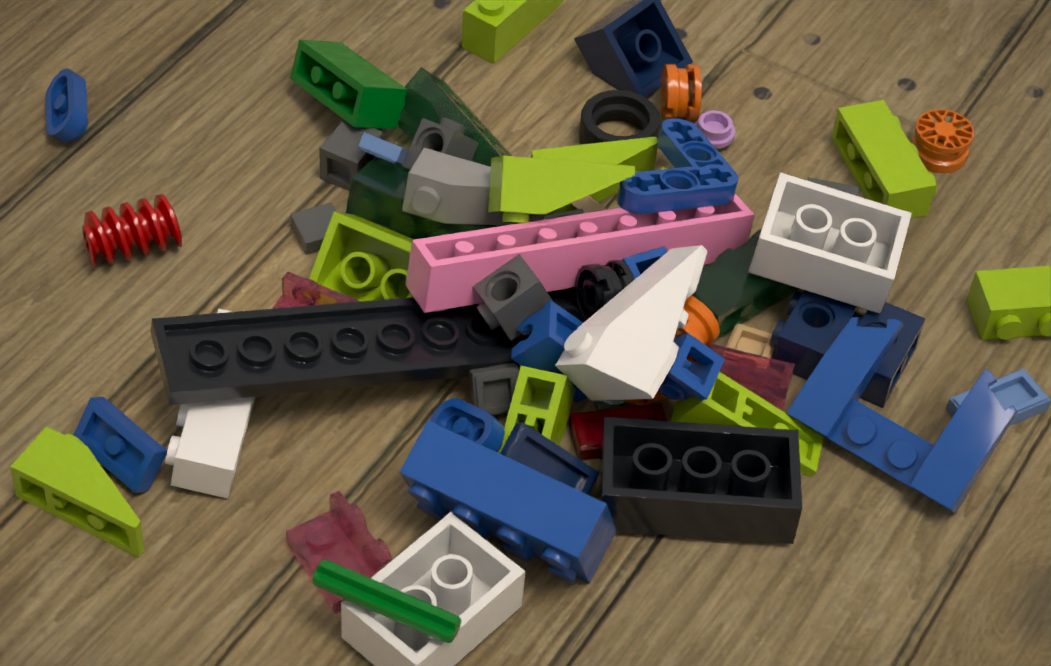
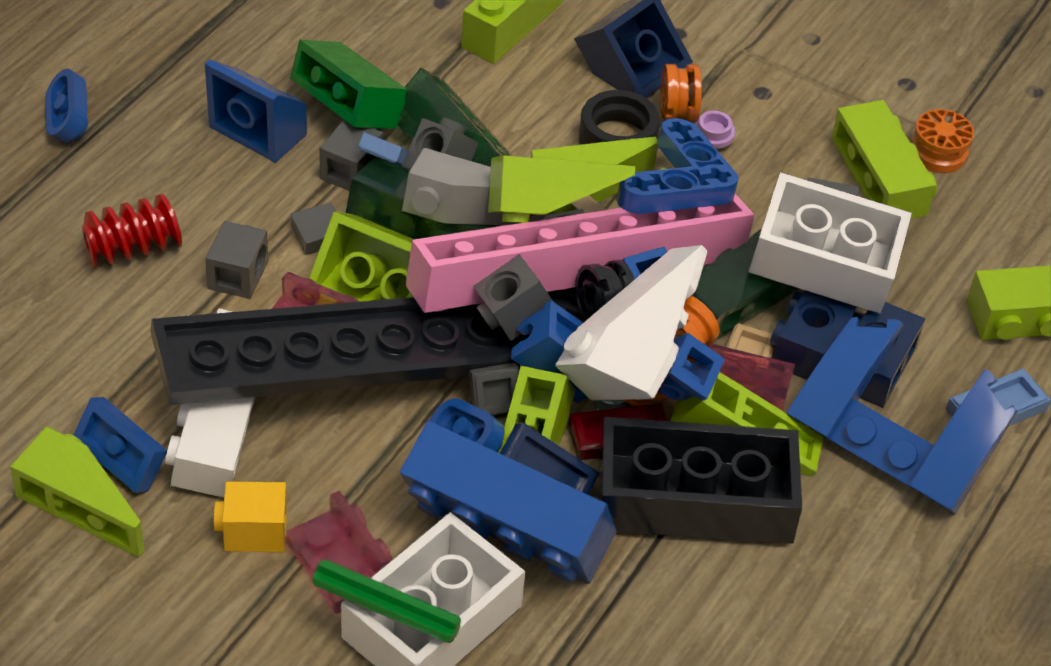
none -> blue slope [205,59,307,163]
none -> dark grey brick [205,221,268,299]
none -> yellow brick [214,481,287,552]

